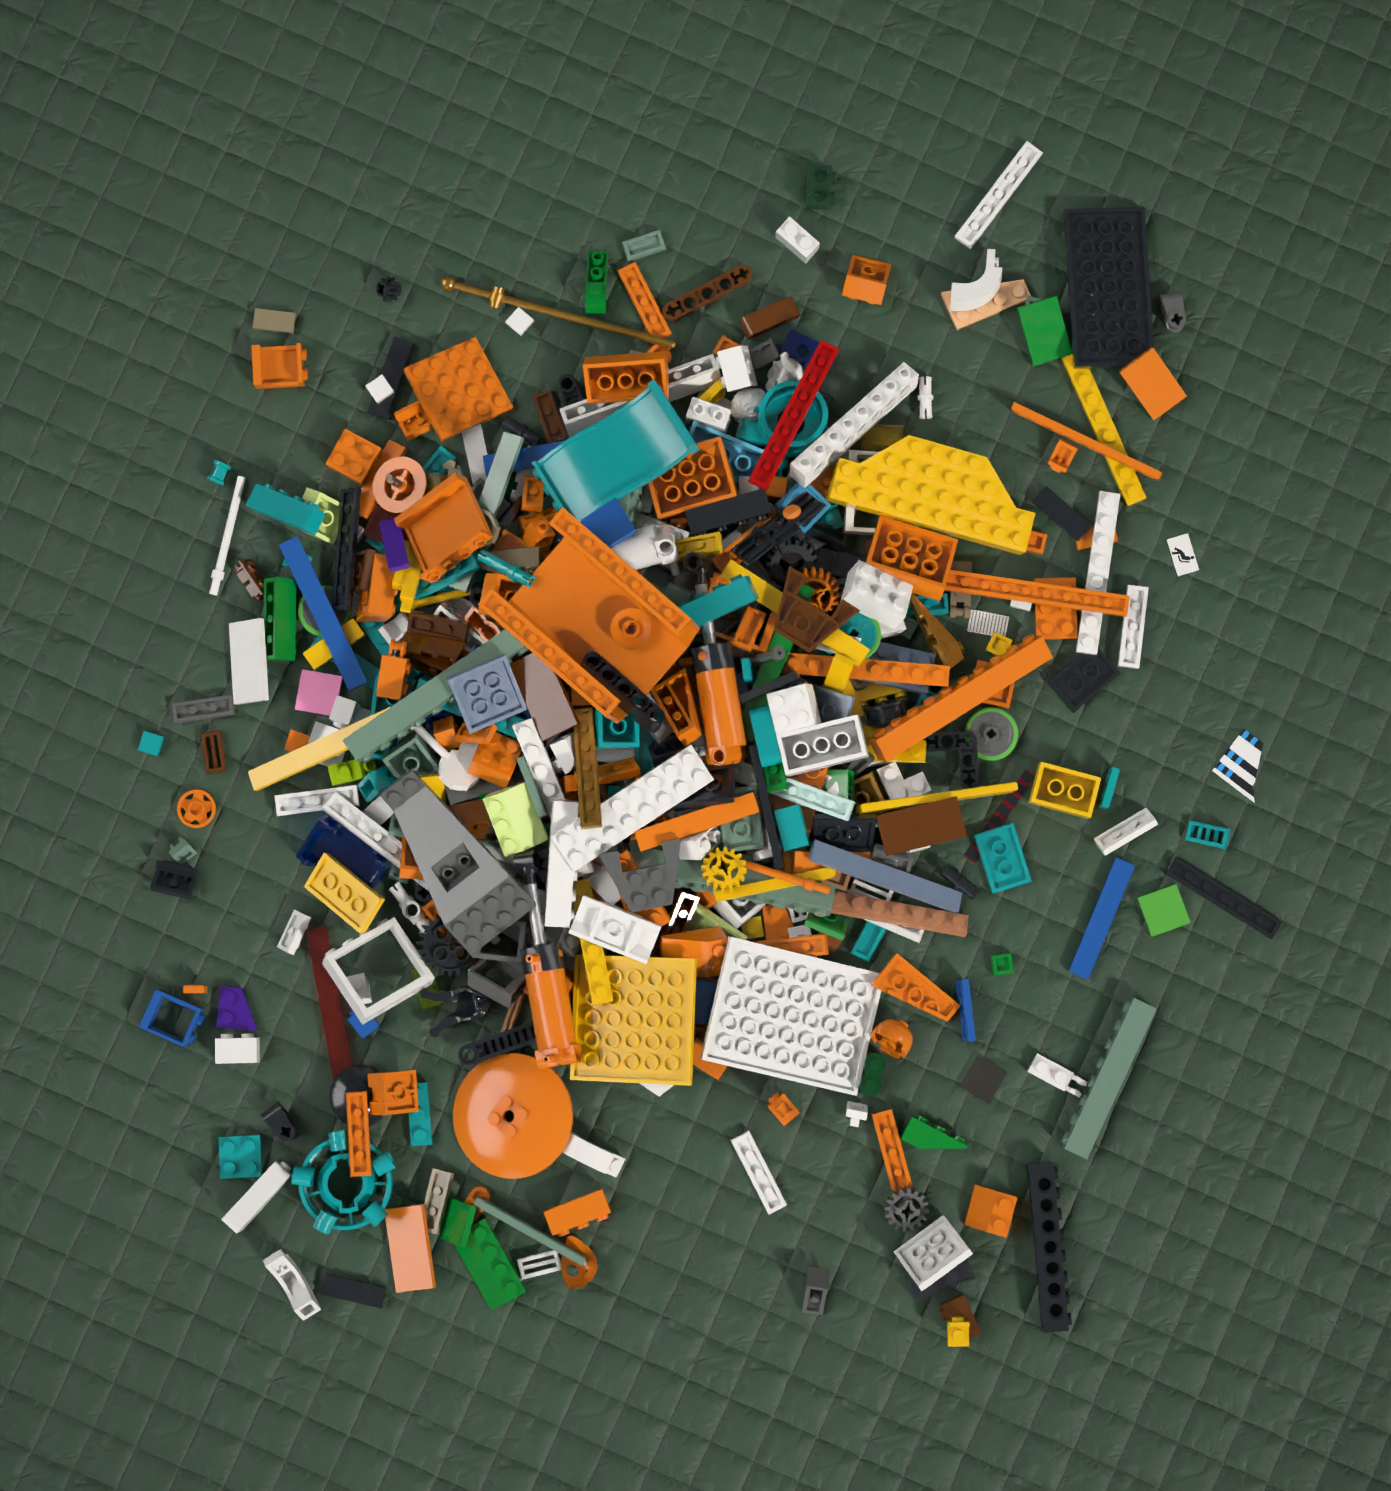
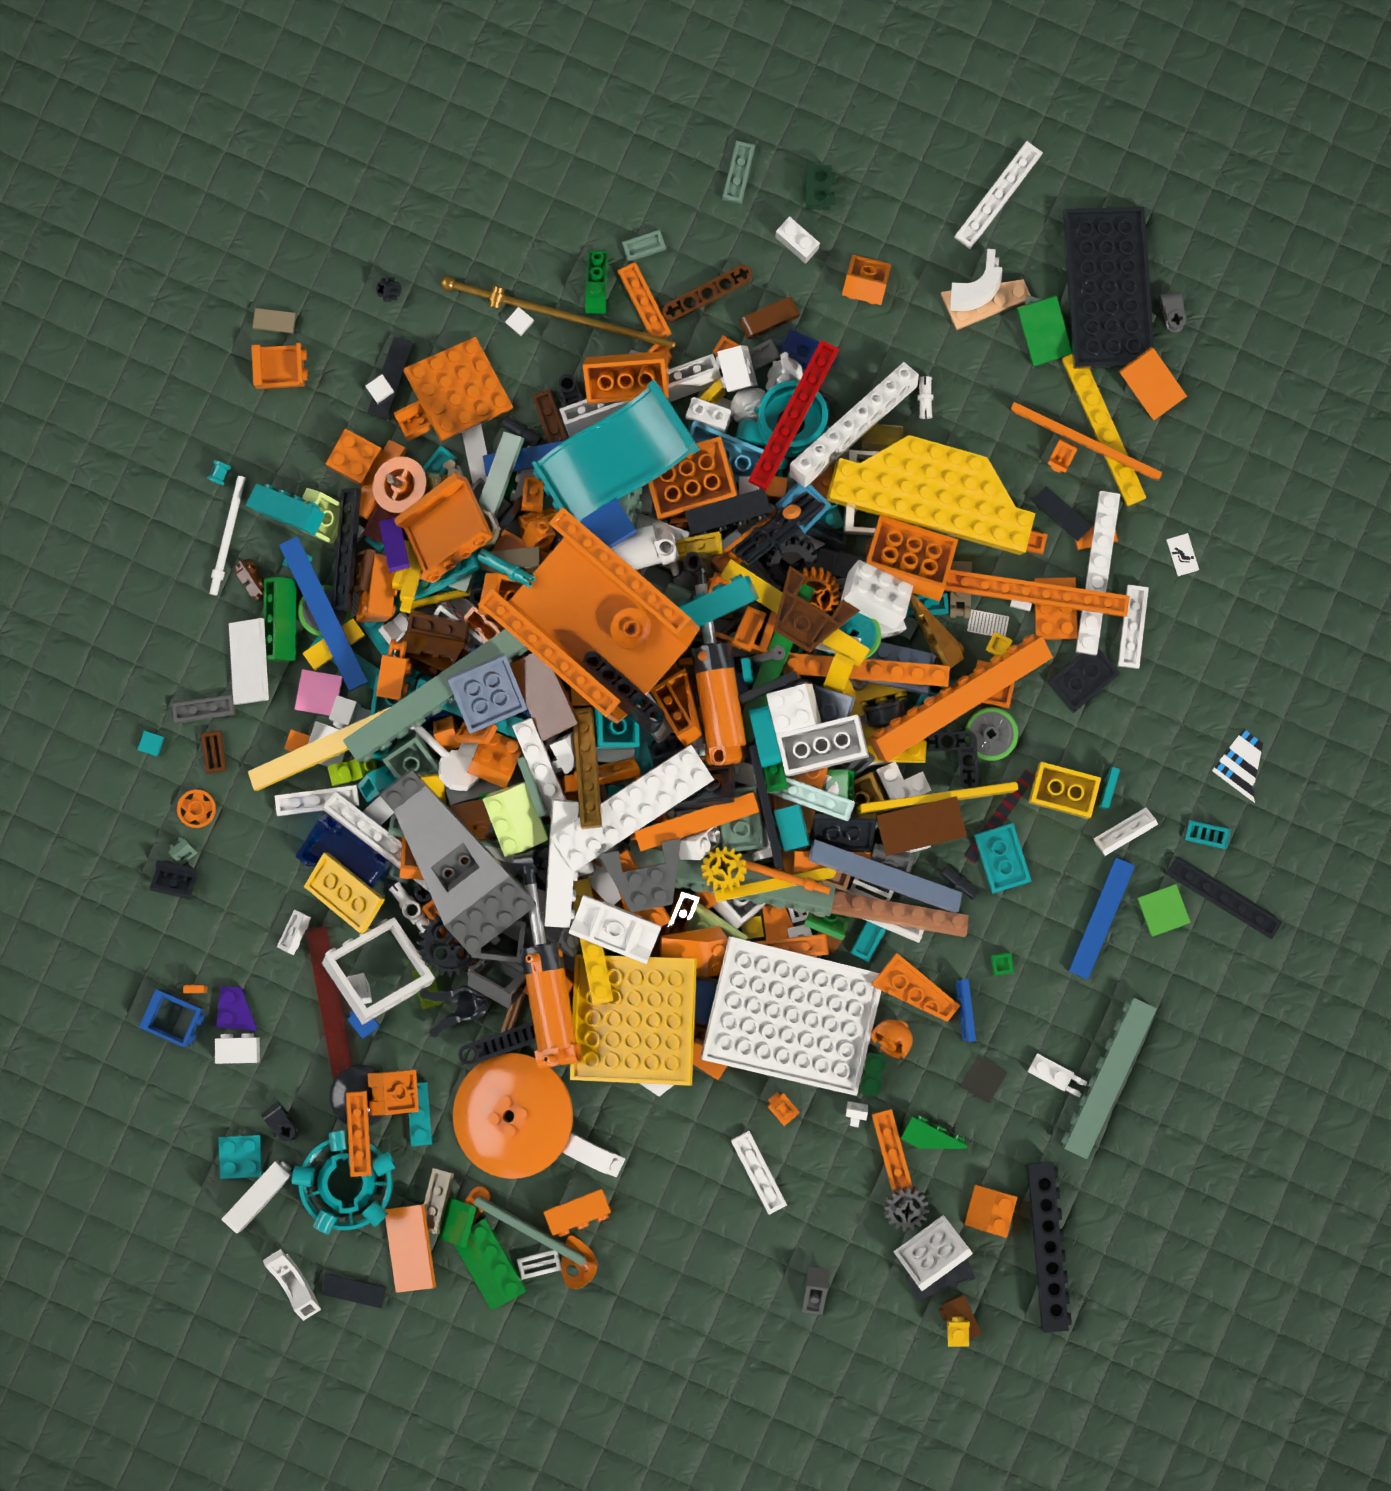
none -> sand green tile [722,140,756,204]

